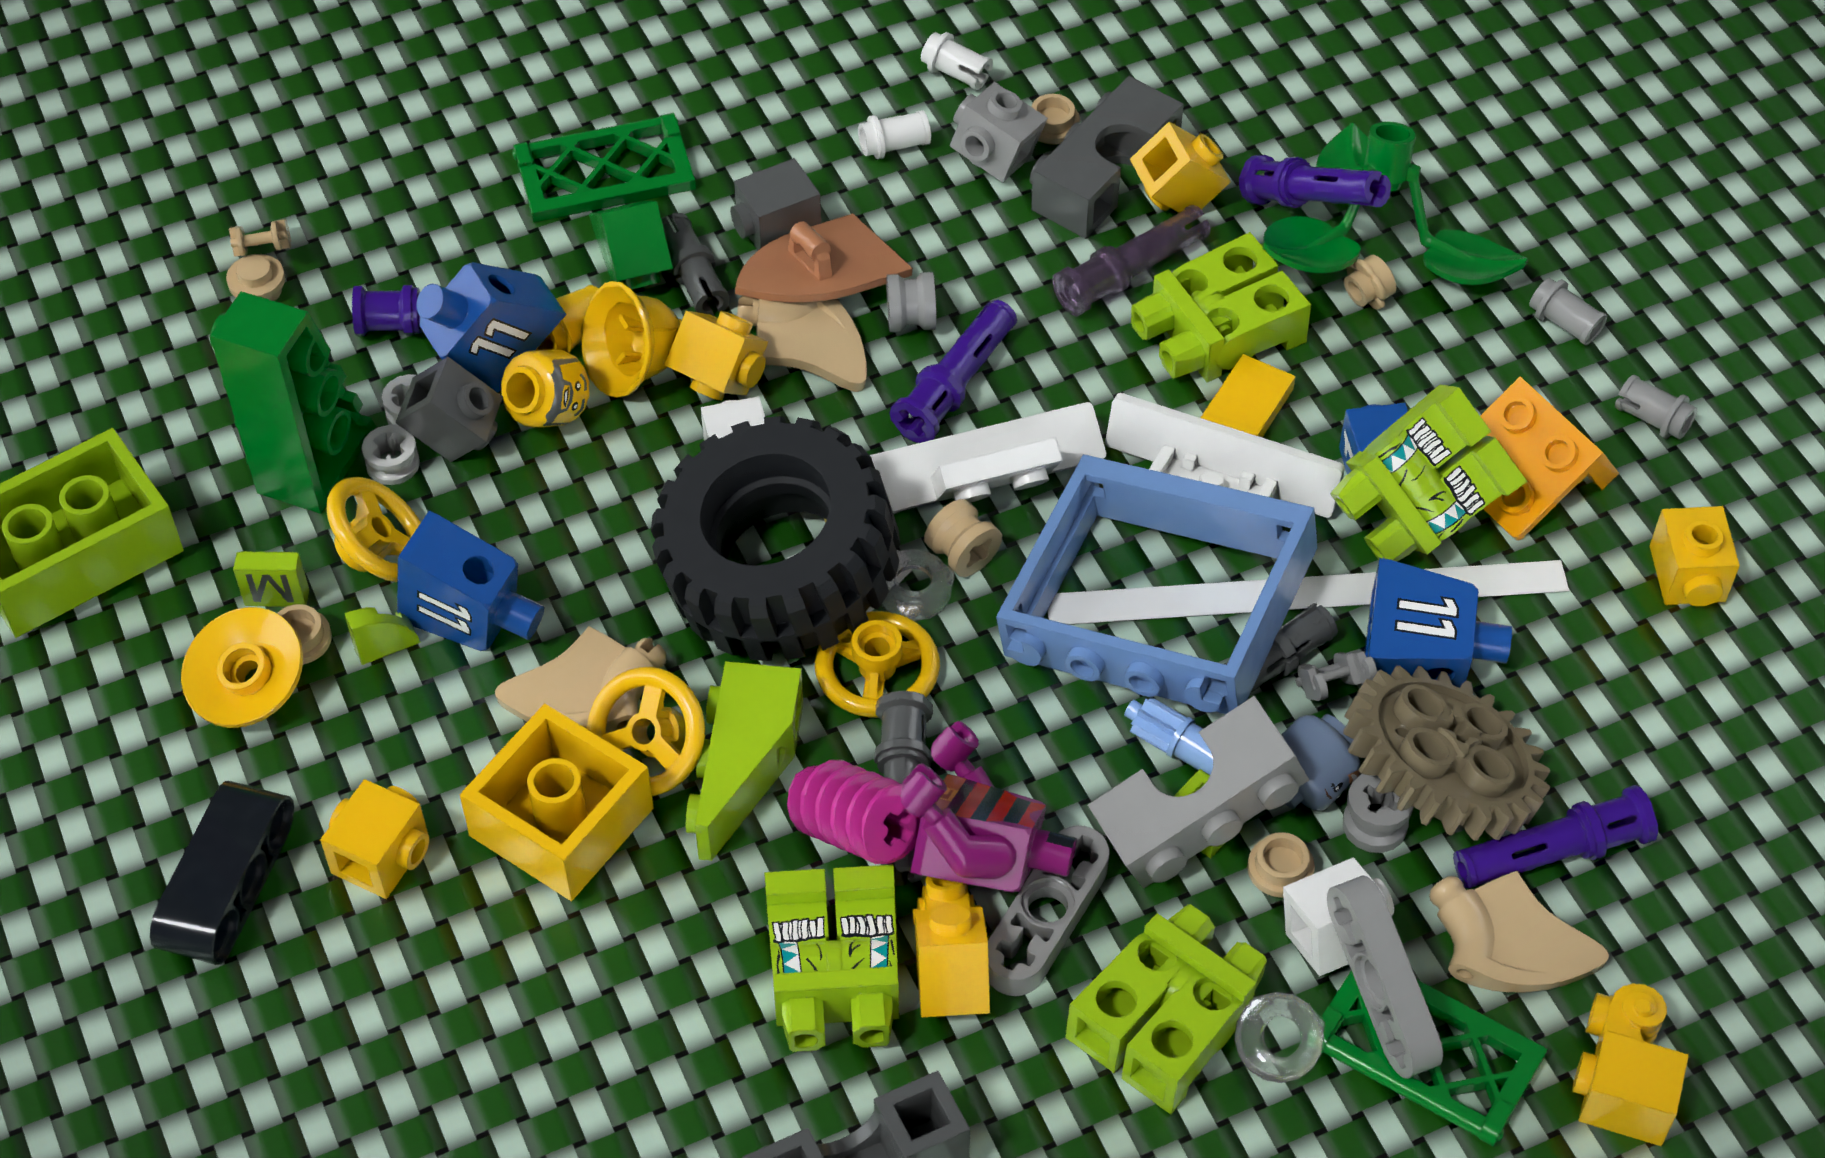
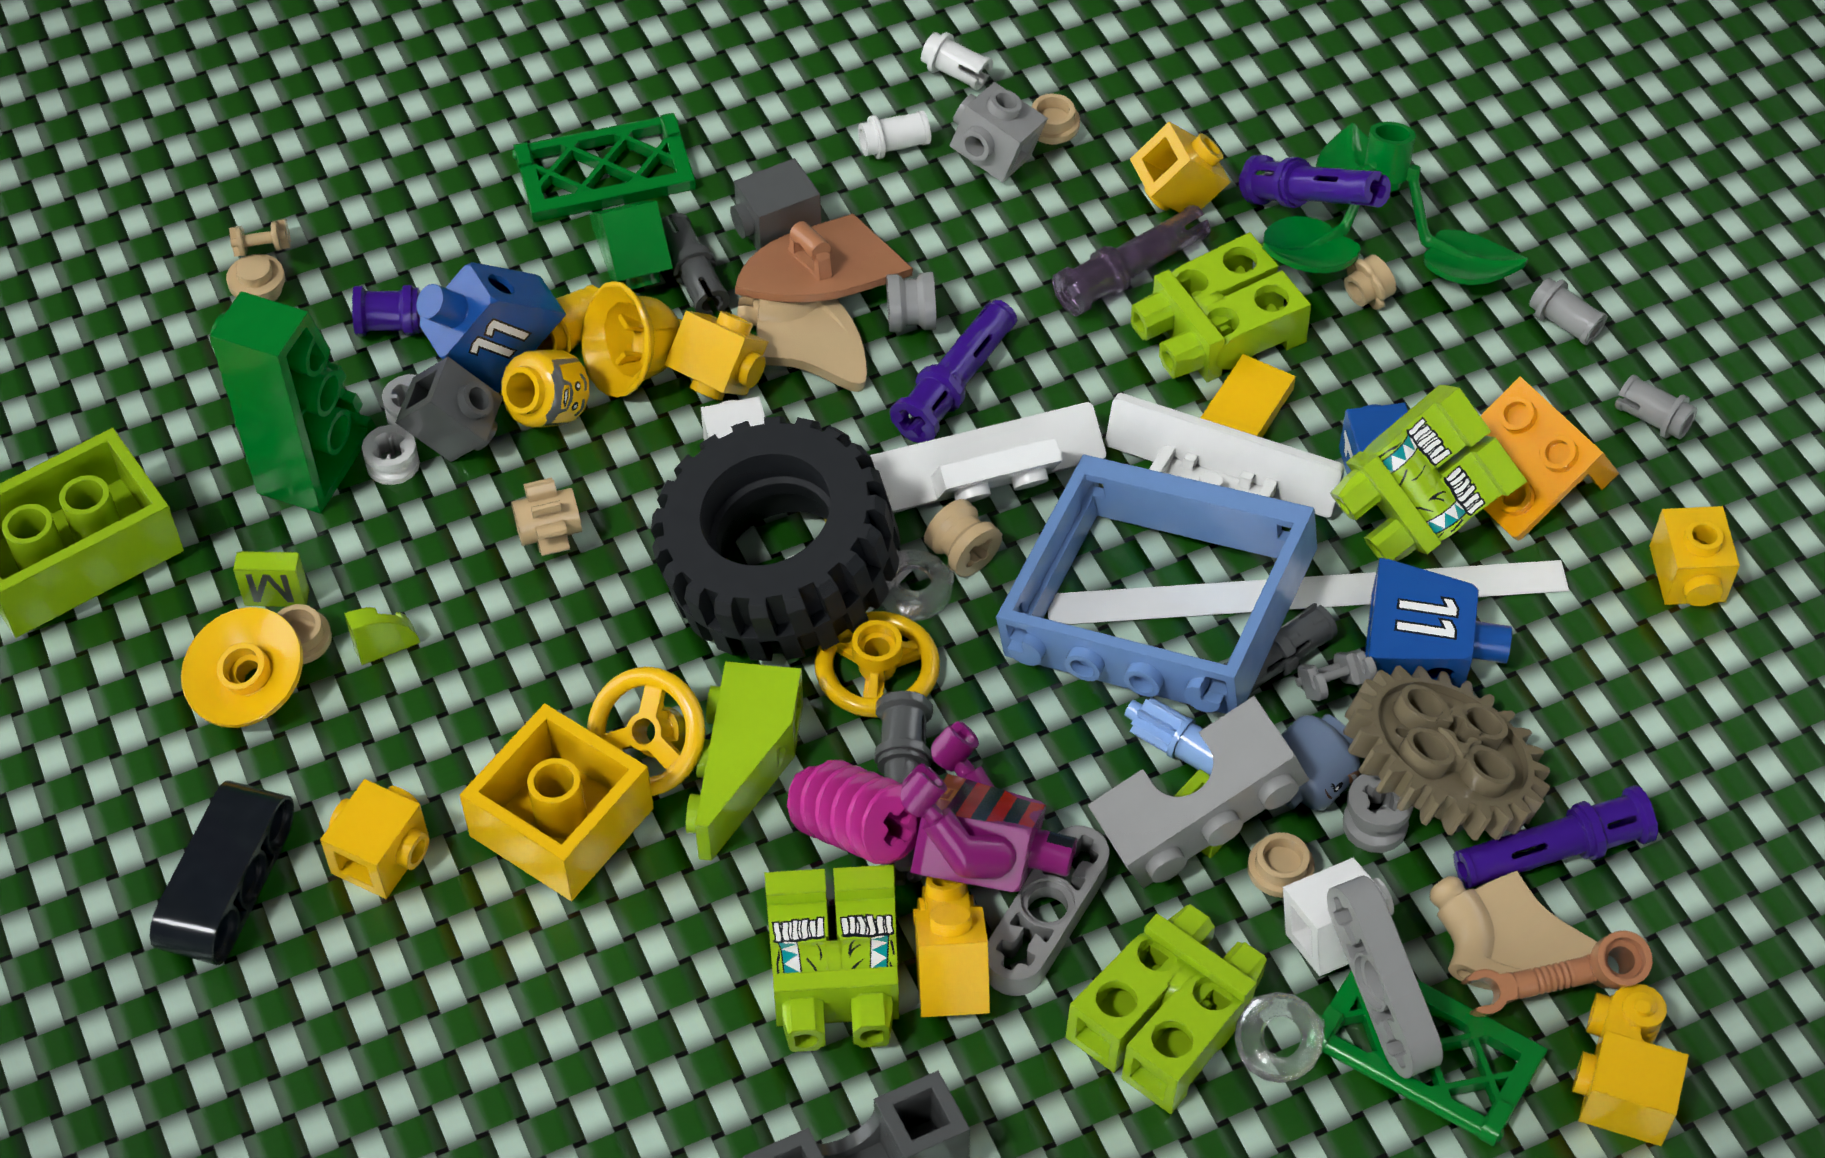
yellow piece [326,477,421,582] -> none
blue torso [397,511,545,651] -> none
tan arm [495,626,667,733] -> none
dark grey arch [1030,76,1184,239] -> none
none -> tan gear [511,477,582,556]
none -> nougat brick [1461,931,1653,1017]

